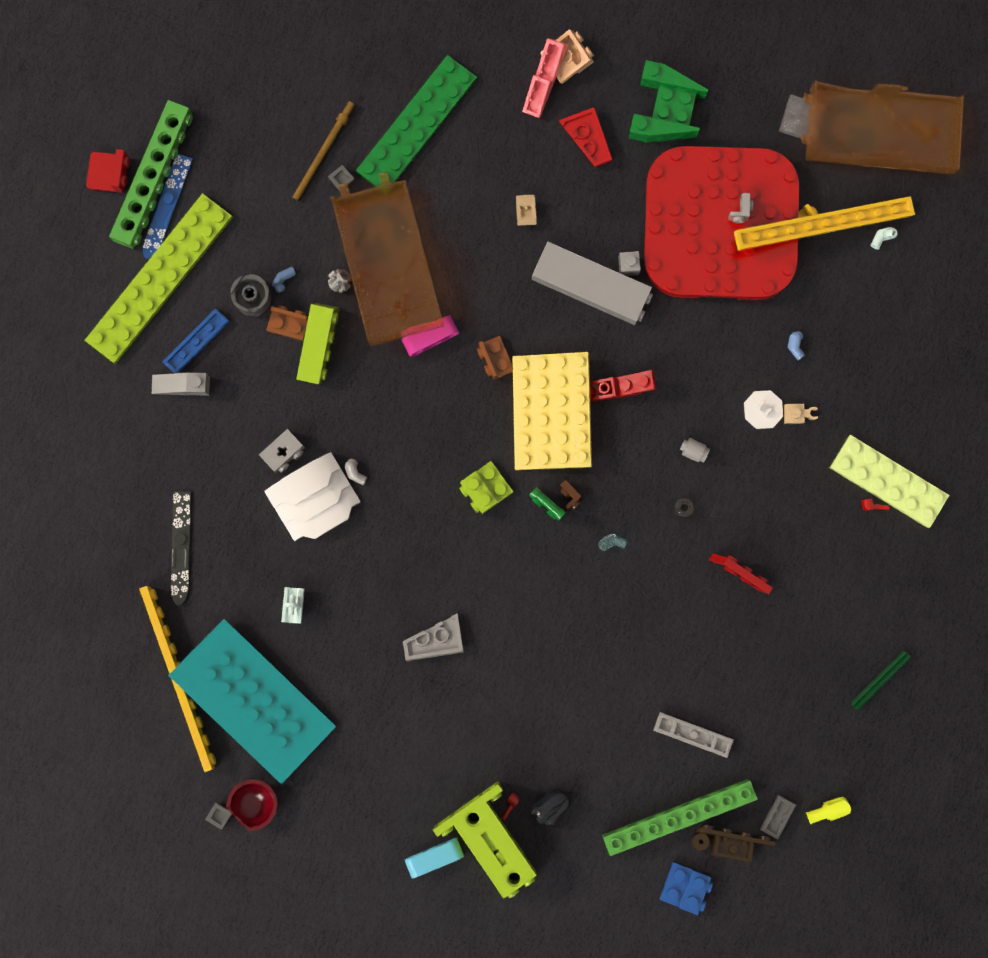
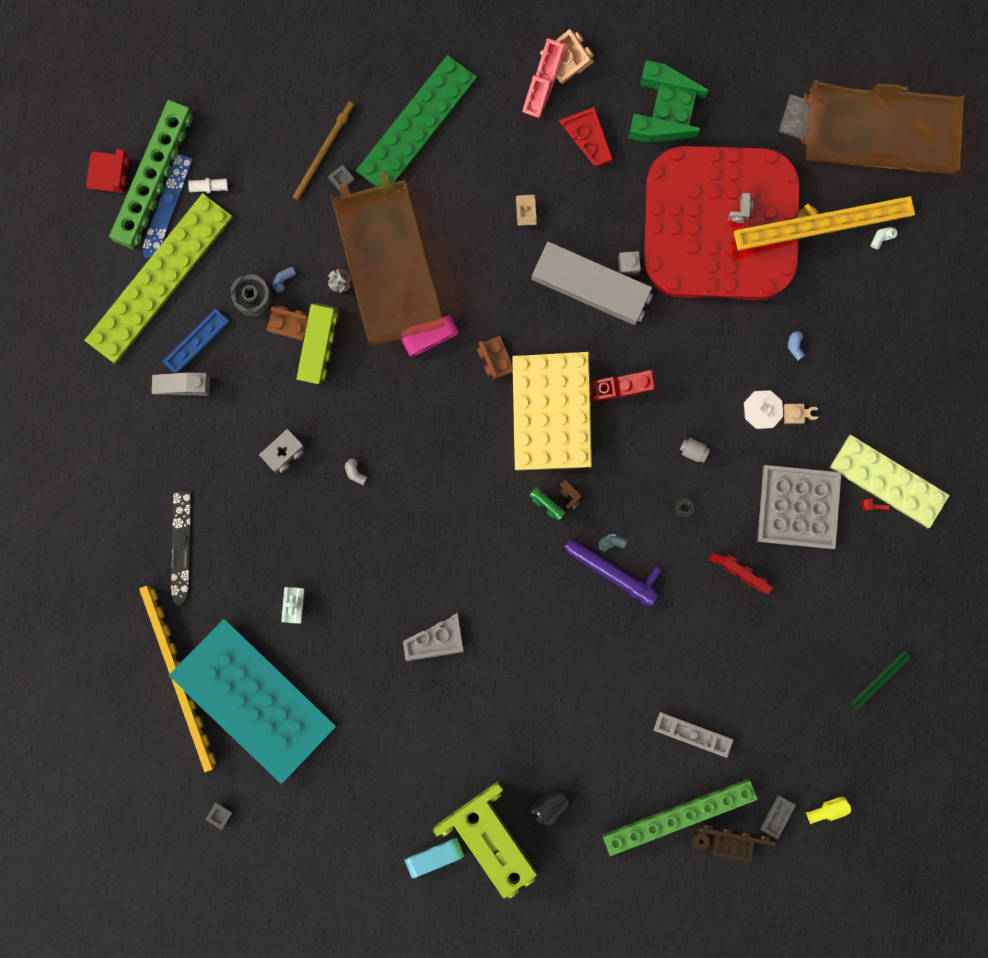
dark red cylinder [226,779,278,831] -> none
white slope [265,452,360,541] -> none
lime plate [459,461,513,515] -> none
red hand [501,793,520,820] -> none
blue plate [659,862,713,915] -> none
none -> white pin [189,178,228,193]
none -> dark purple cylinder [564,539,661,607]
none -> light grey plate [757,465,841,549]

